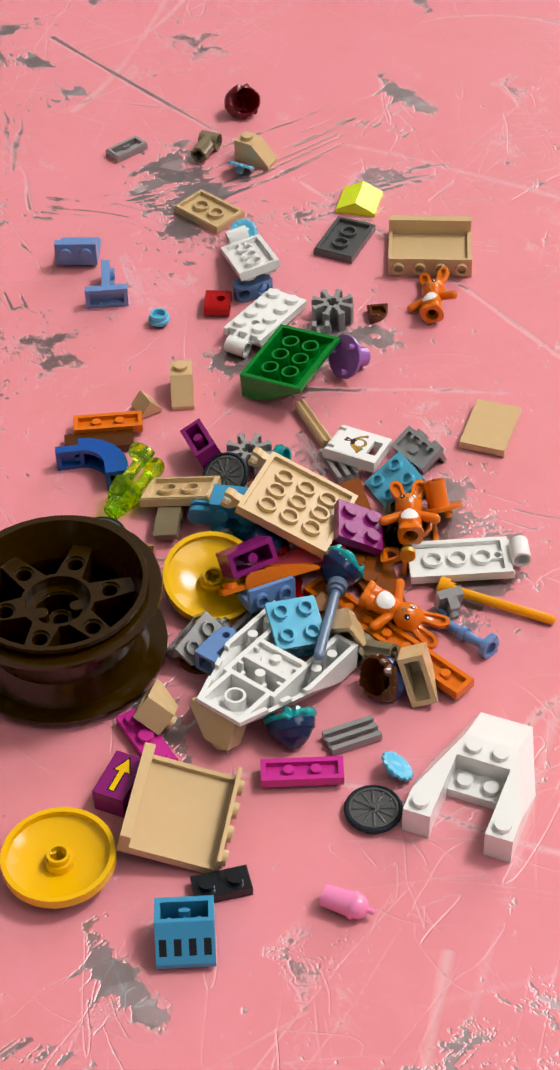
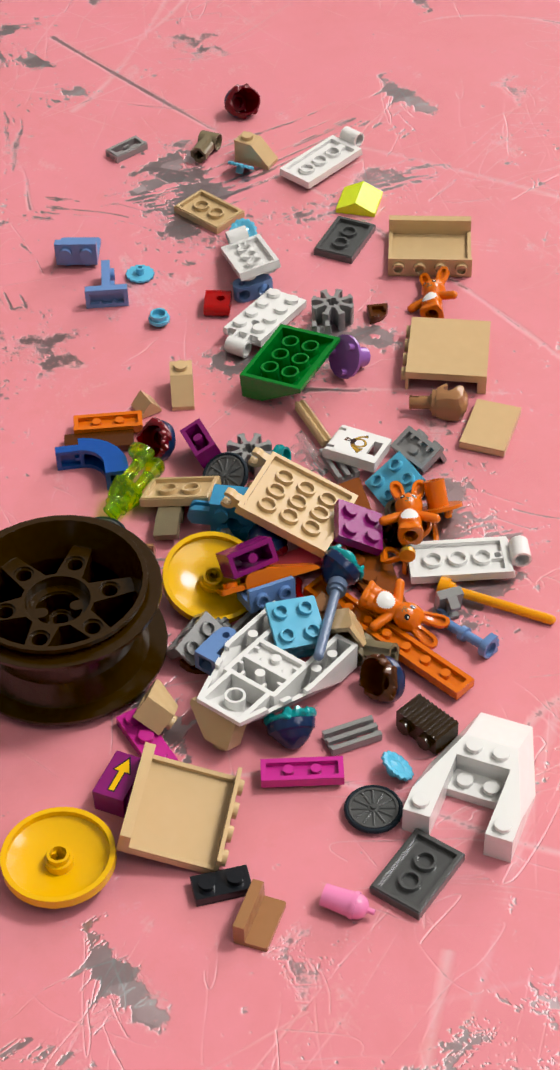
dark azure slope [154,895,217,969] -> none
tan slope [397,642,438,708] -> none
none -> medium azure piece [126,265,155,283]
none -> dark red hair [136,417,176,462]
none -> medium nougat panel [232,879,286,952]
none -> white hinge [279,126,364,189]
none -> dark grey tile [370,828,465,920]
none -> dark brown brick [396,694,459,755]
none -> tan panel [401,317,491,394]
none -> medium nougat piece [409,383,468,422]

